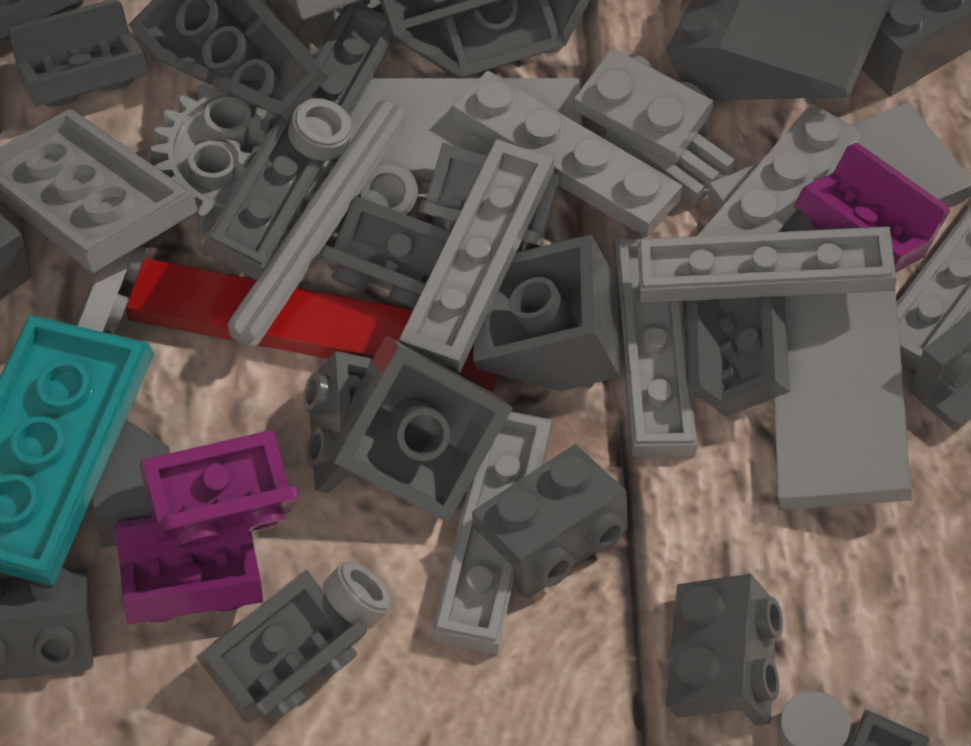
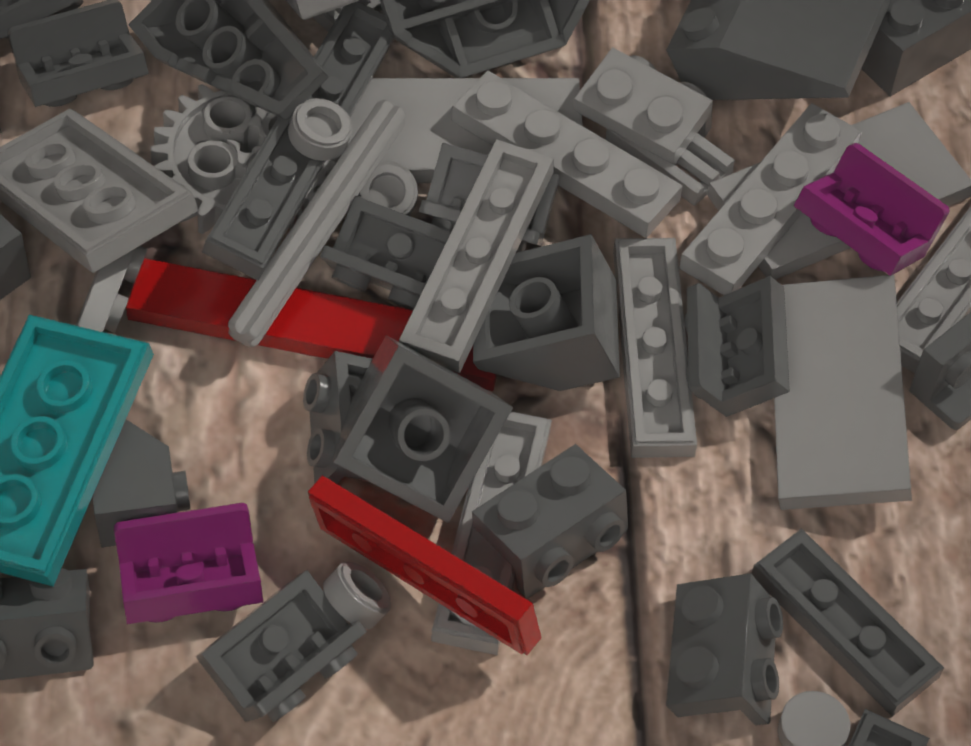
magenta bracket [139,430,300,548] -> none
light grey tile [637,227,896,303] -> none
none -> red tile [308,475,542,655]
none -> dark grey tile [752,528,944,717]

